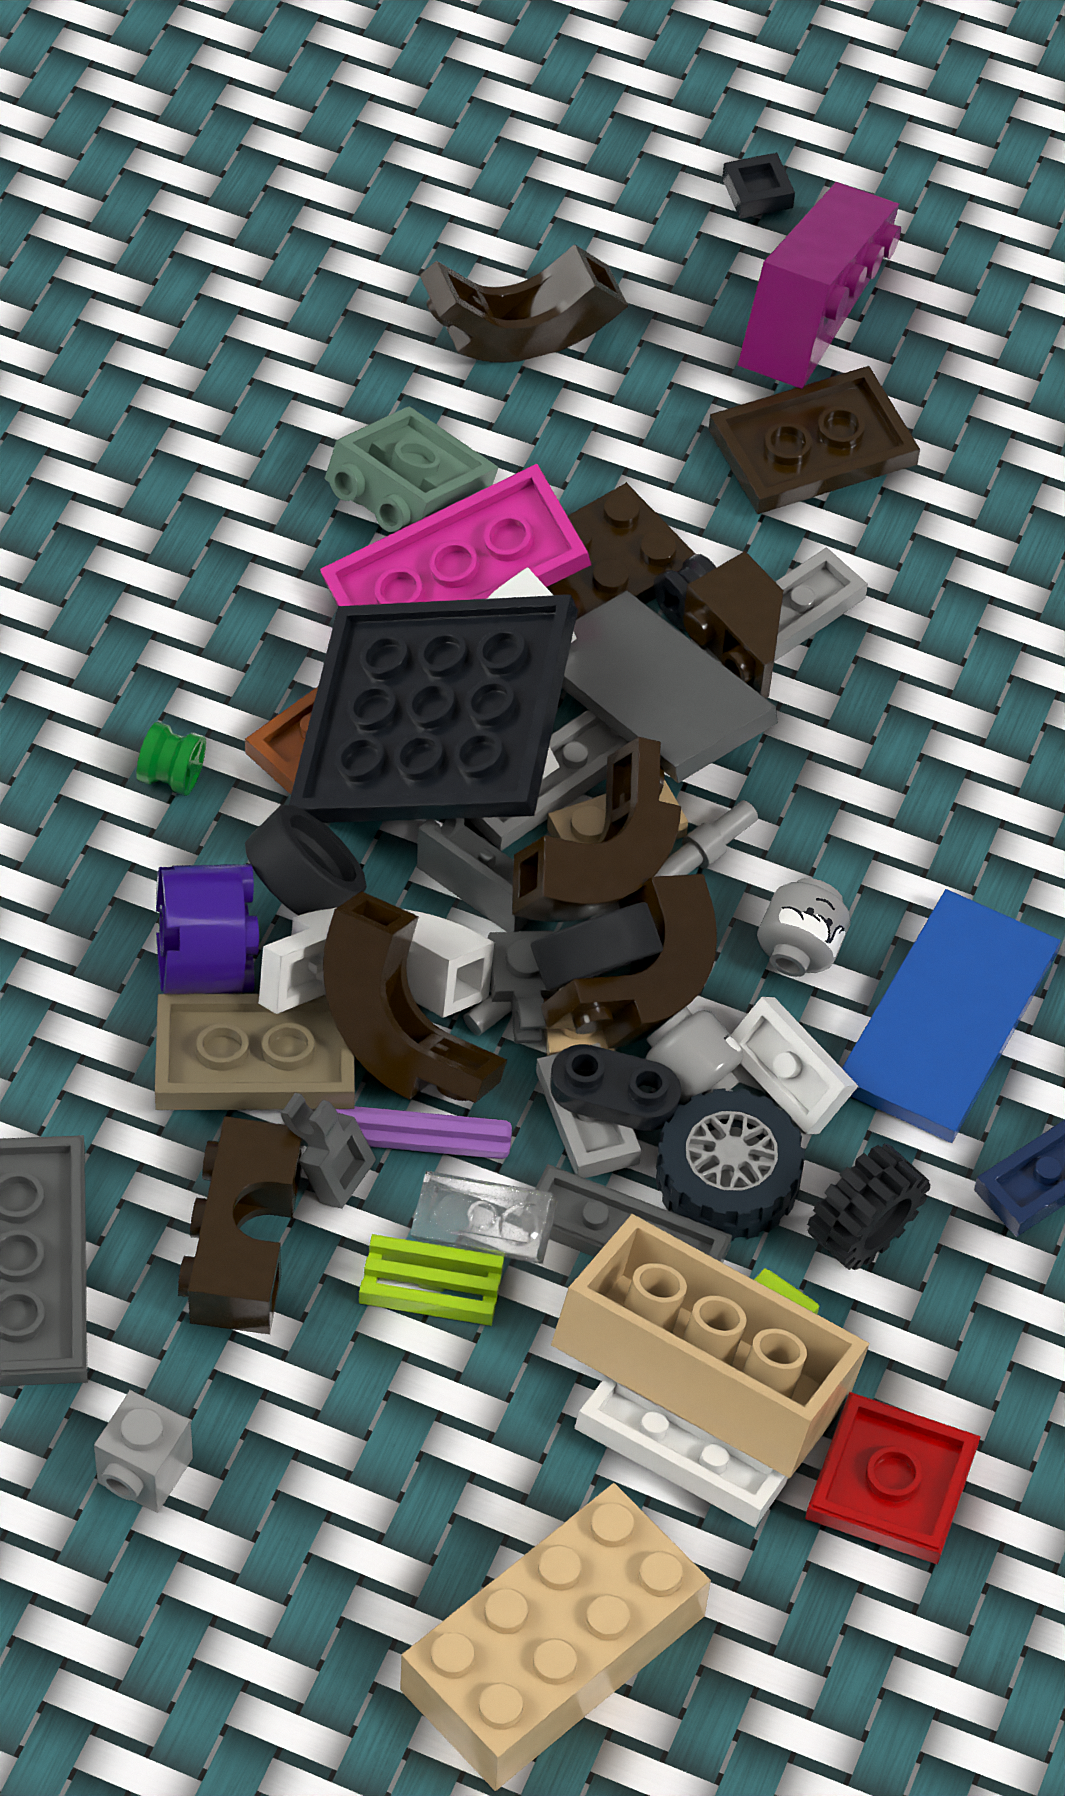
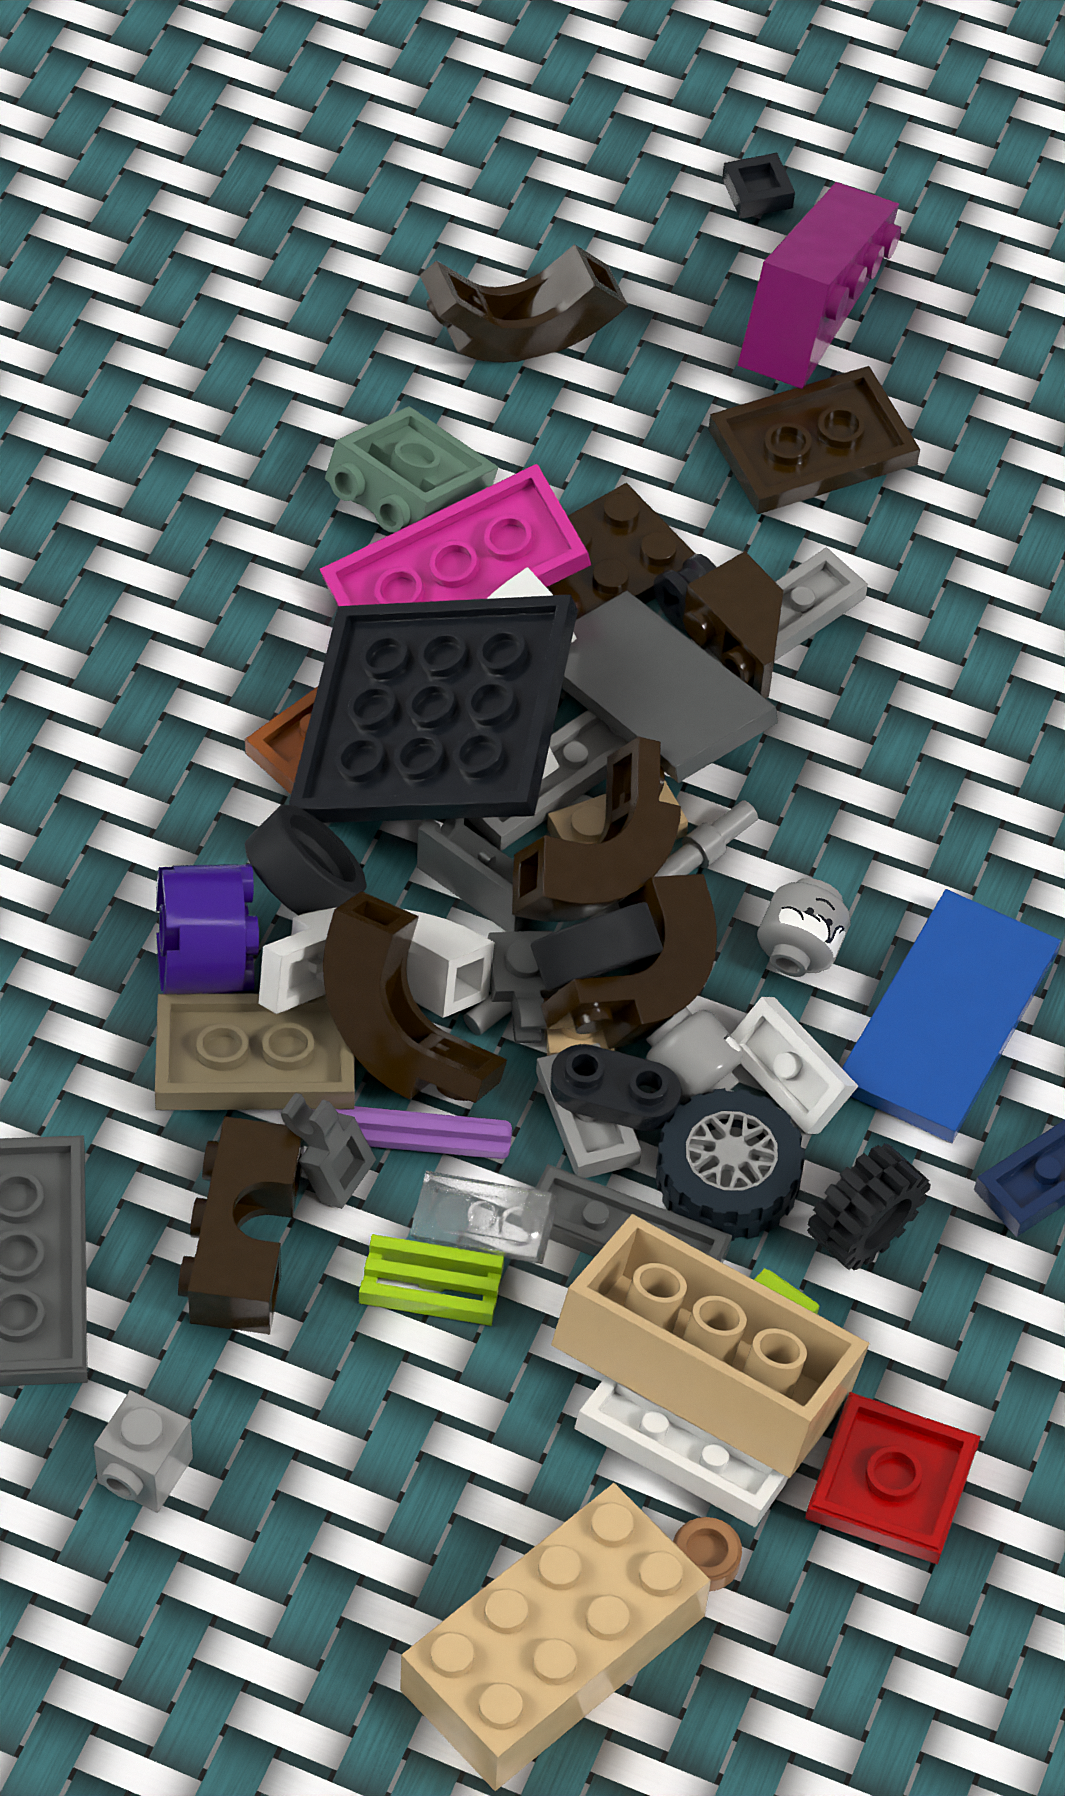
green wheel [136,722,206,796] -> none
none -> medium nougat tile [673,1517,742,1592]

